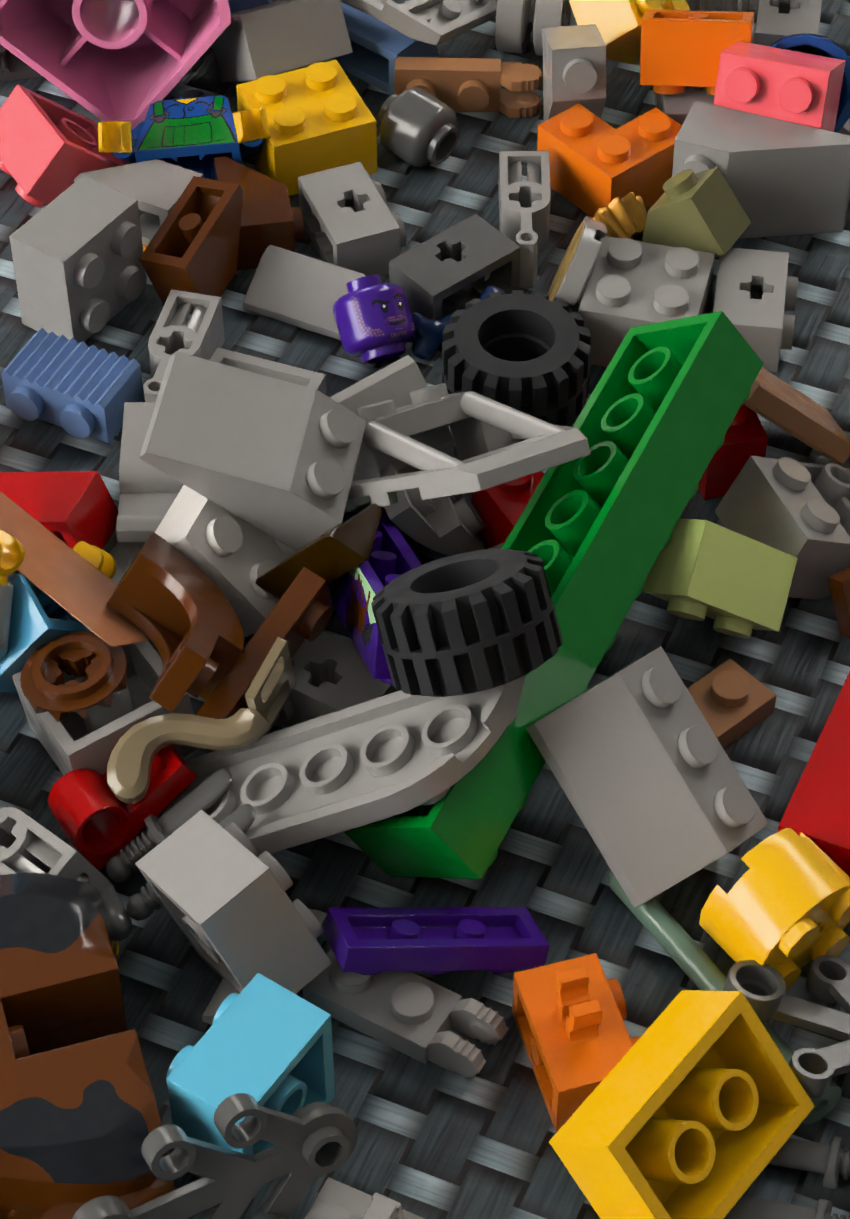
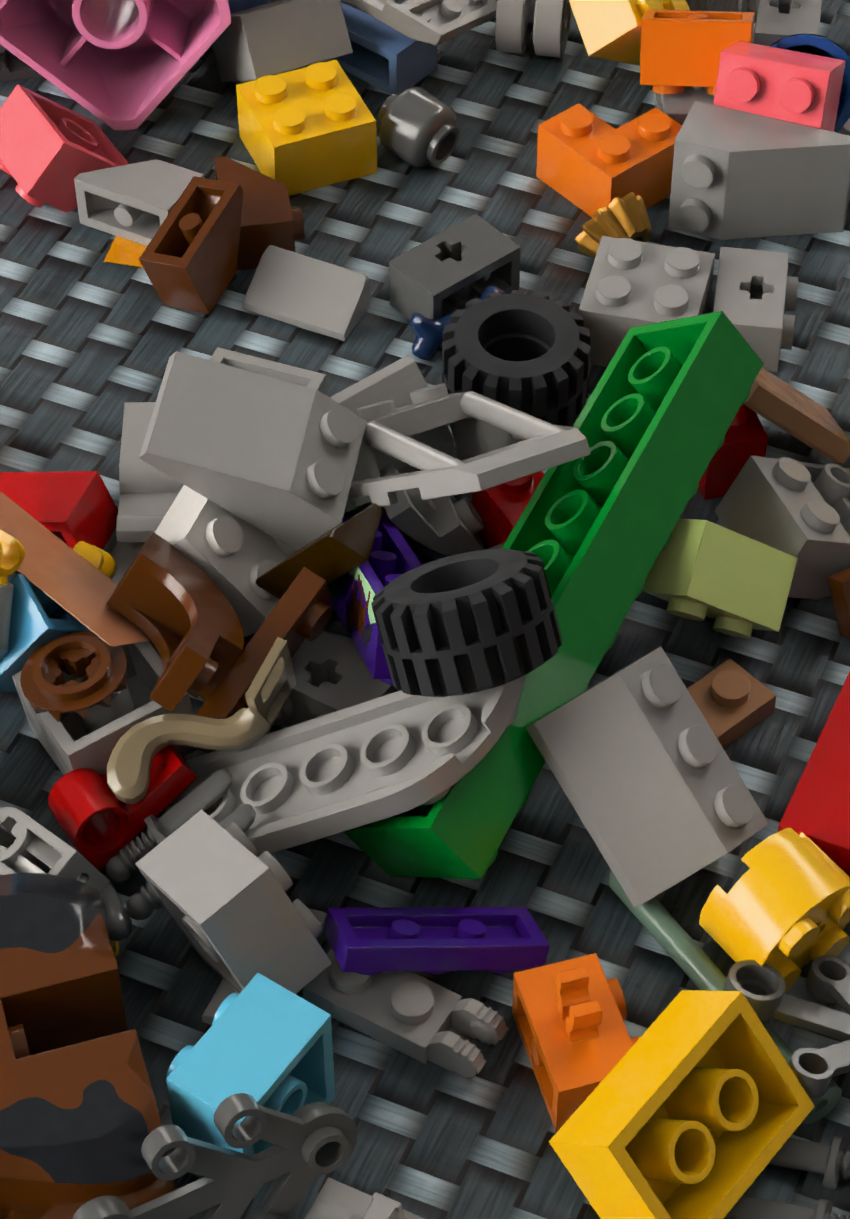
medium blue brick [1,327,144,444] -> none
light grey brick [9,175,147,344] -> none
torso [98,89,271,180] -> none
light grey piece [143,289,225,402] -> none
light grey brick [298,161,407,276] -> none
dark purple head [333,274,415,365] -> none
medium nougat hinge [394,57,543,118] -> none
light grey piece [498,151,551,287] -> none
light grey slope [542,24,606,121] -> none
light grey tile [547,216,608,306] -> none
olive slope [642,167,751,257] -> none

